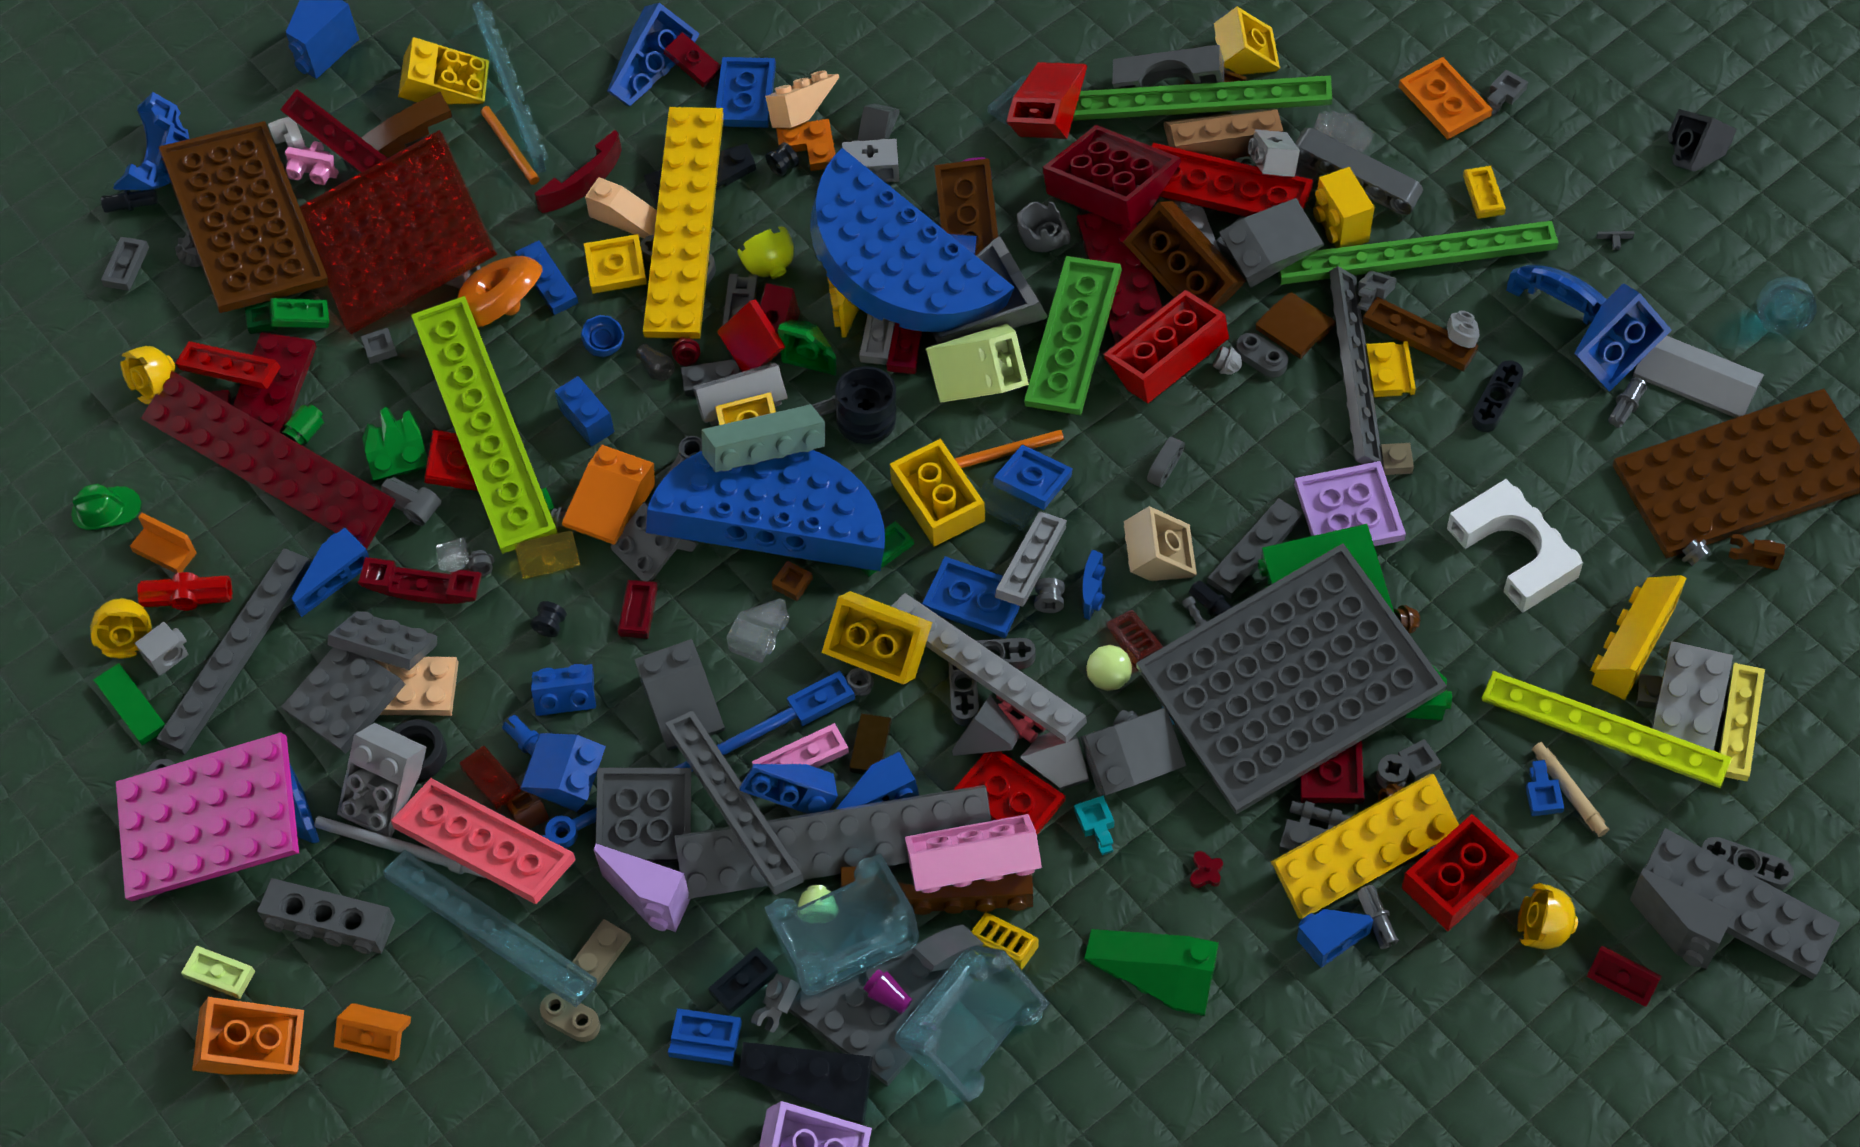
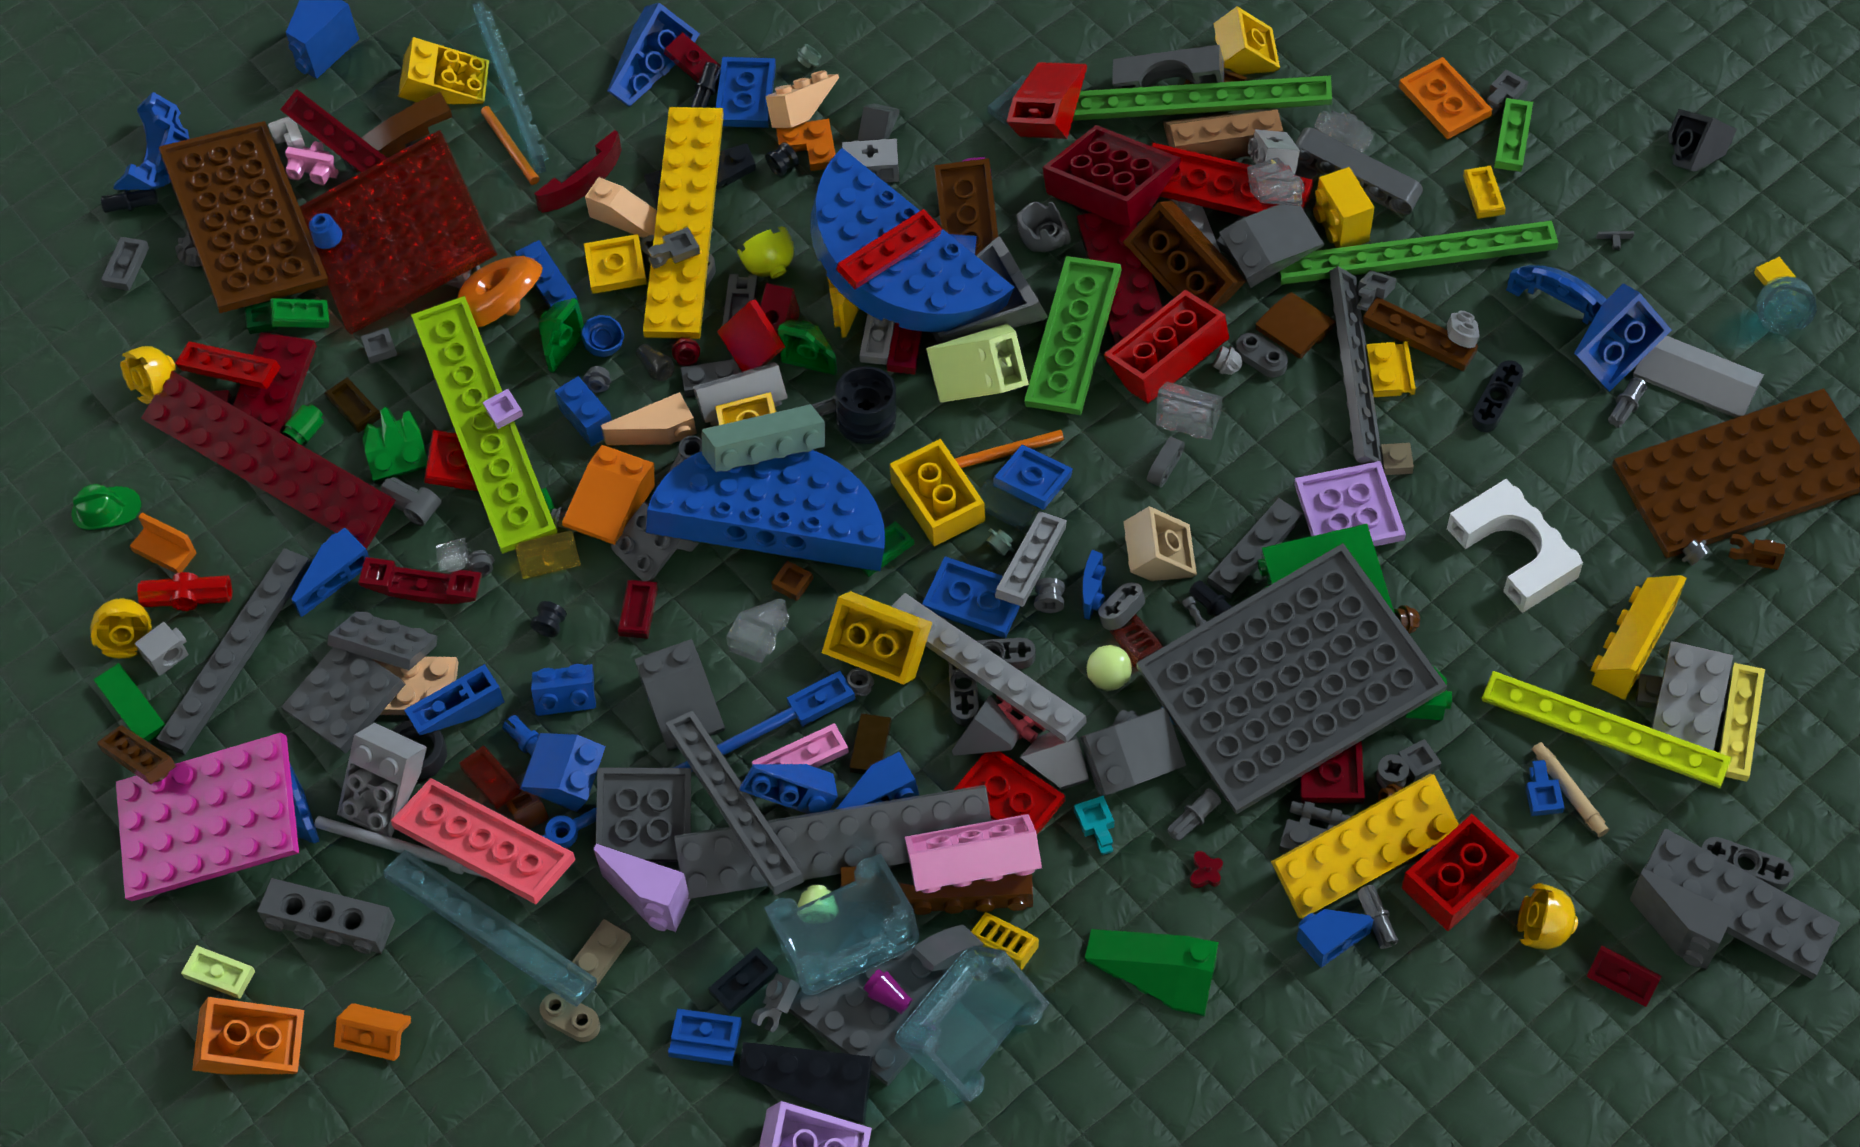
none -> reddish brown plate [97,725,176,785]
none -> blue hat [309,213,343,249]
none -> dark brown tile [324,377,381,433]
none -> blue slope [404,664,505,735]
none -> lavender plate [483,389,523,429]
none -> green slope [538,298,584,373]
none -> dark grey plate [583,366,611,392]
none -> light nougat slope [601,392,697,445]
none -> dark grey plate [648,227,700,268]
none -> black axle [691,62,721,108]
none -> sand green plate [797,44,821,68]
none -> red plate [836,209,942,290]
none -> sand green plate [986,528,1015,556]
none -> dark grey beam [1098,582,1145,630]
none -> clear slope [1156,382,1223,440]
none -> dark grey axle [1167,788,1222,841]
none -> clear slope [1247,157,1304,206]
none -> bright green plate [1494,98,1533,172]
none -> yellow tile [1754,257,1796,293]

